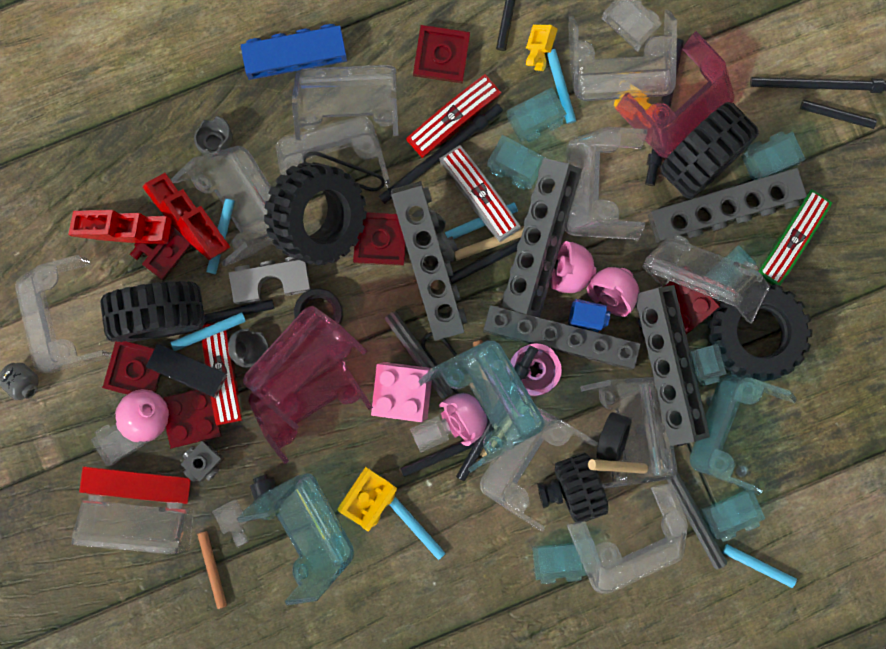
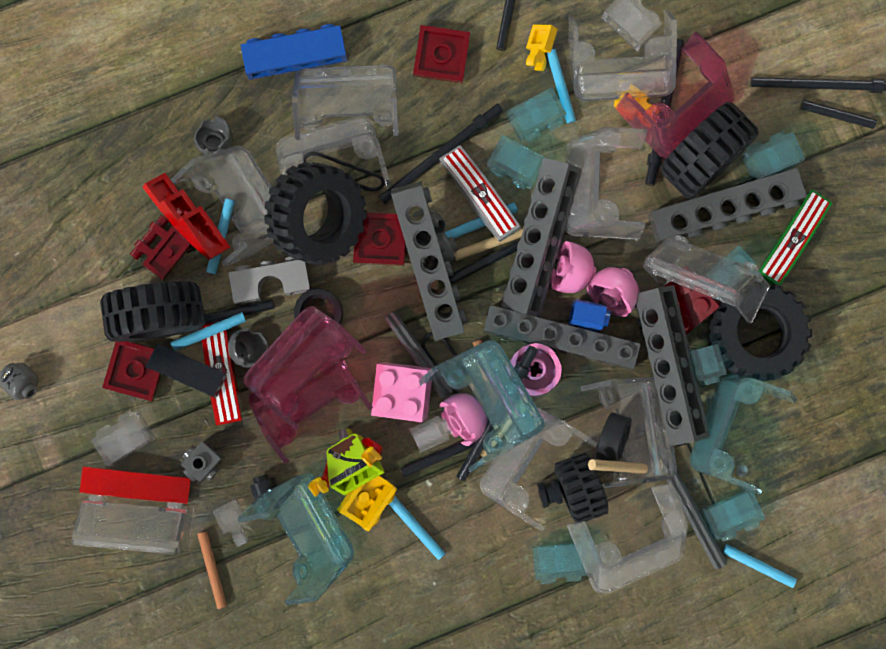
clear windscreen [15,255,112,374] -> none
red slope [68,210,172,244] -> none
bright pink cylinder [115,389,169,442] -> none
dark red plate [163,390,222,449] -> none
slope [406,74,501,158] -> none
none -> torso [308,429,384,497]

